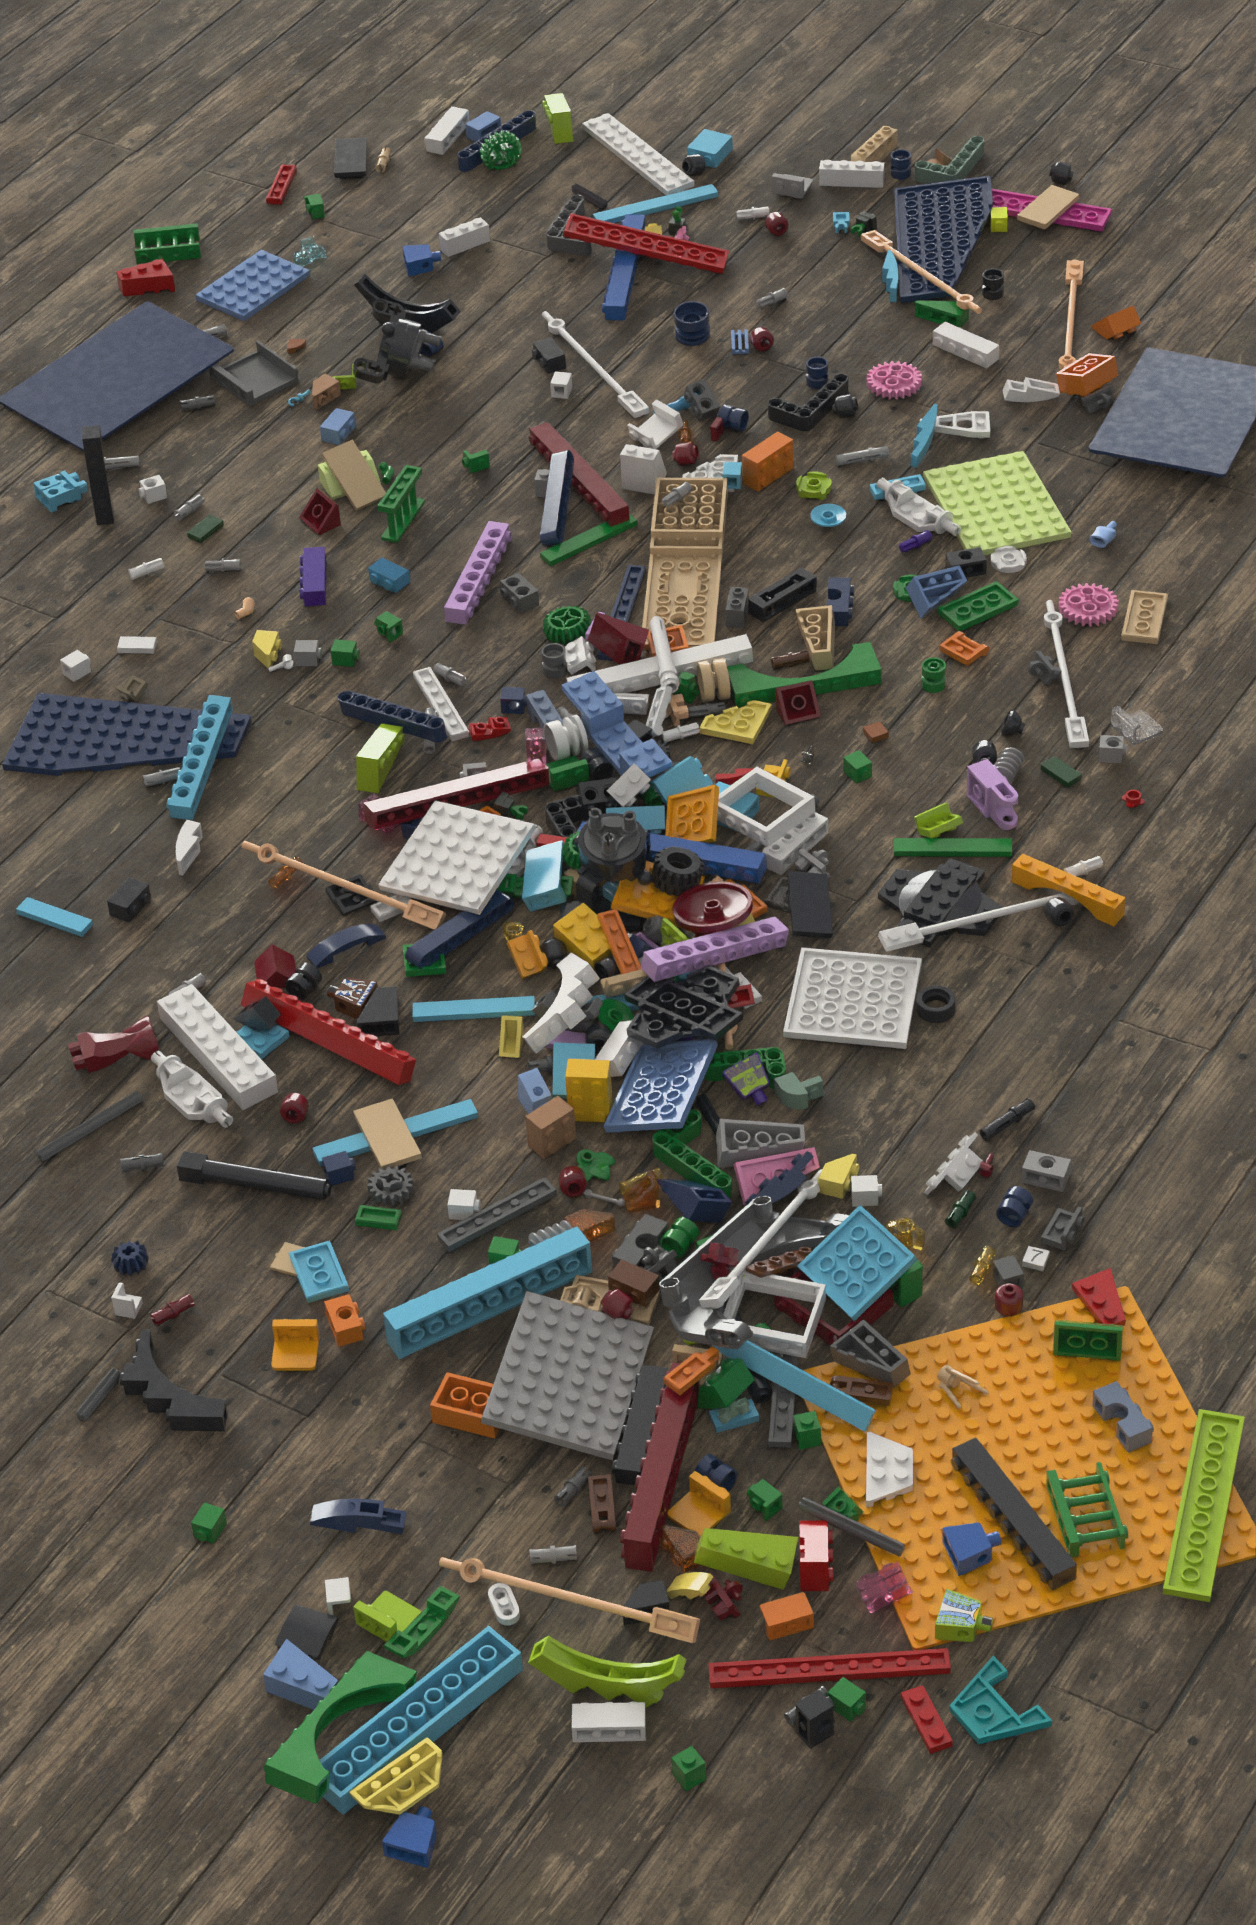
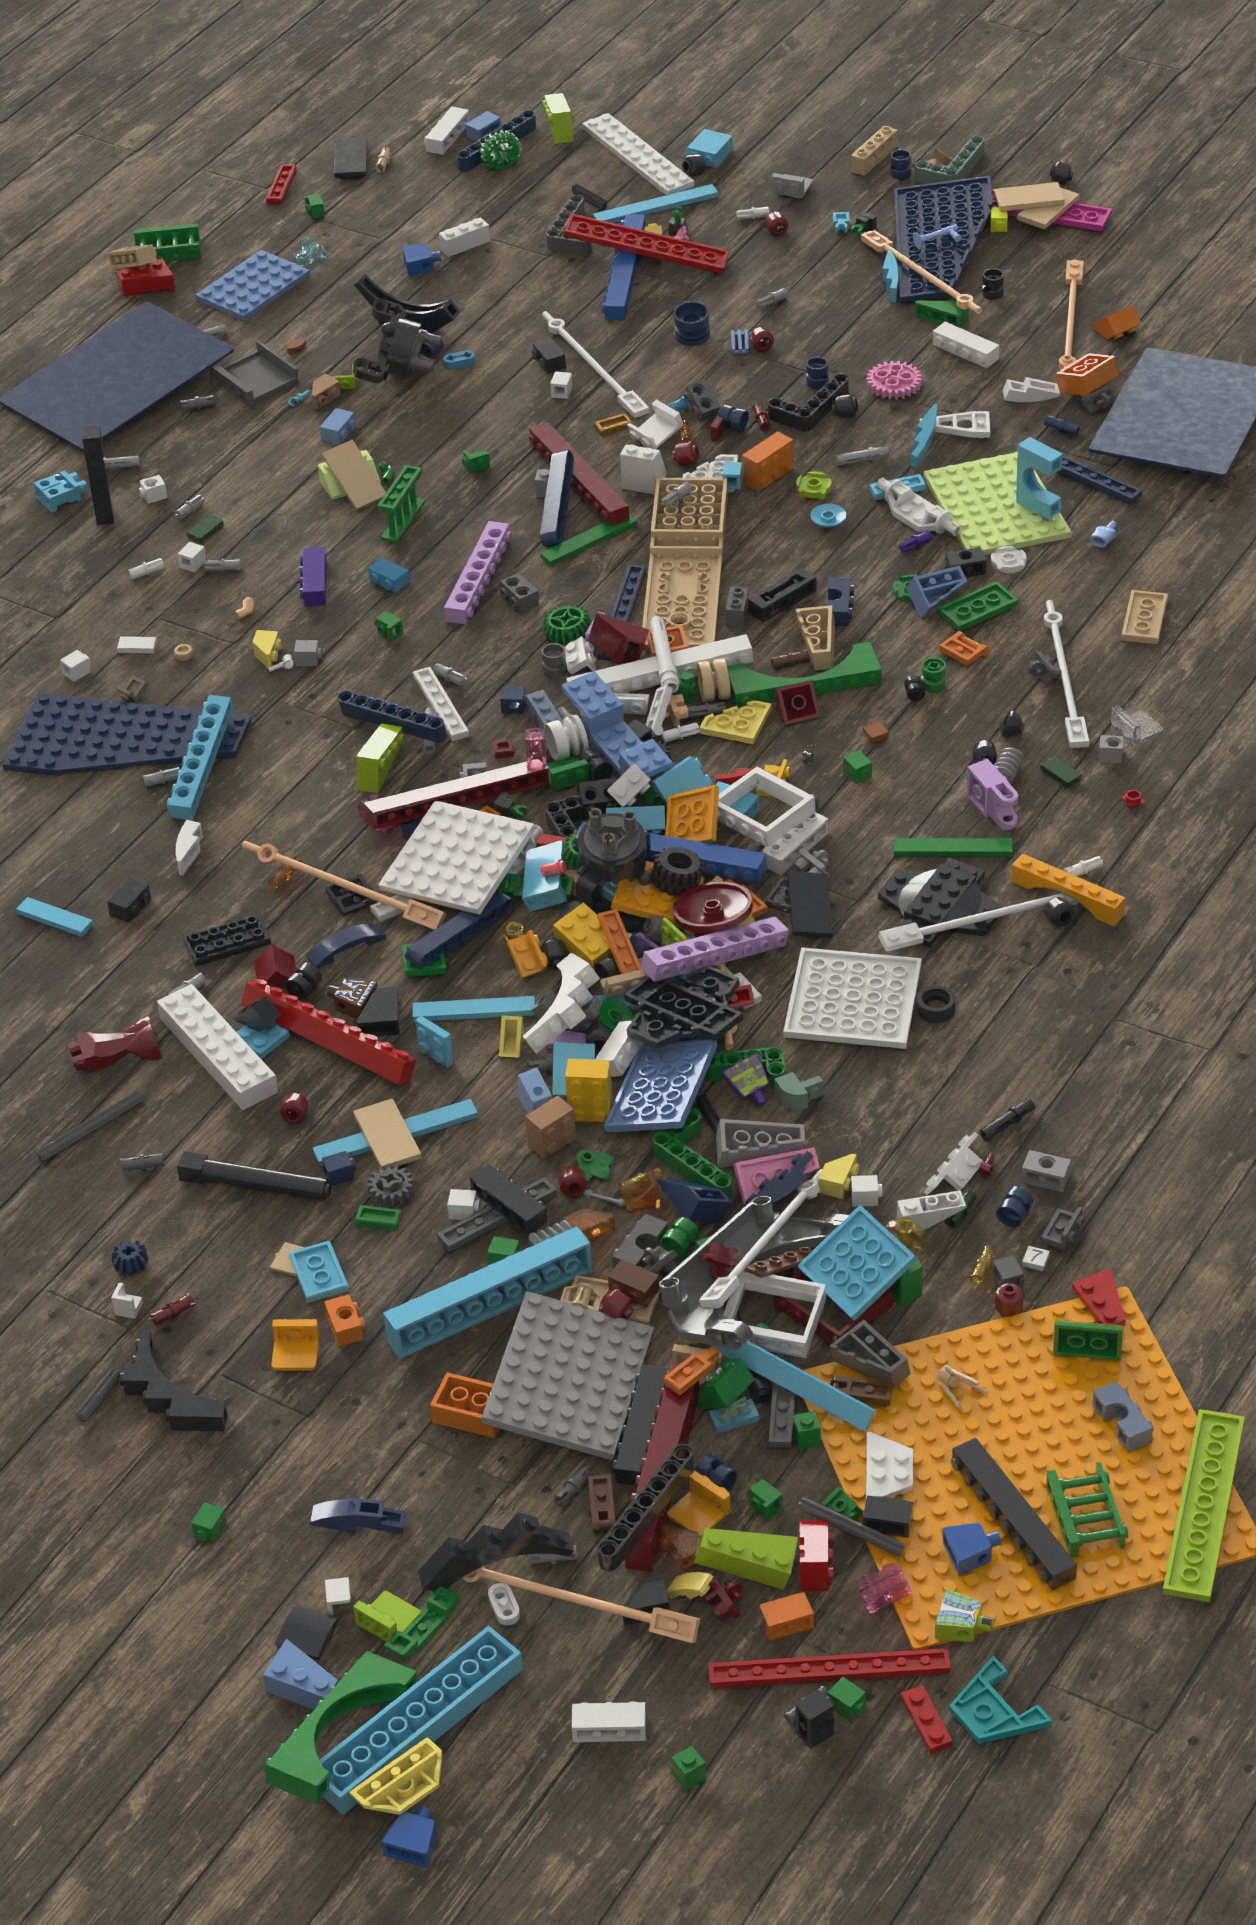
white plate [151,1051,233,1128] -> none
dark red slope [299,488,341,535] -> none
green brick [331,639,360,667] -> none
red slope [468,717,511,741] -> none
lime arch [528,1636,687,1708] -> none
white brick [819,160,884,188] -> none
lime bracket [914,803,963,838] -> none
bright pink gear [1058,583,1119,627] -> none
none -> tan brick [107,244,157,269]
none -> tan tile [174,644,193,661]
none -> white brick [178,542,206,572]
none -> black tile [183,914,271,967]
none -> medium azure plate [415,1016,453,1068]
none -> black arch [418,1512,574,1592]
none -> dark azure beam [443,350,475,369]
none -> black brick [470,1164,547,1236]
none -> dark red tile [493,740,514,759]
none -> coral pin [540,859,567,877]
none -> pearl gold tile [594,413,633,437]
none -> black beam [598,1444,694,1572]
none -> dark red pin [752,403,771,431]
none -> black brick [863,1495,913,1538]
none -> white slope [897,1191,966,1234]
none -> black wheel [904,675,925,702]
none -> light blue piece [913,224,962,249]
none -> tan tile [994,182,1064,211]
none -> medium azure arch [1016,437,1063,520]
none -> dark blue pin [1044,415,1080,436]
none -> dark blue plate [1058,455,1142,504]

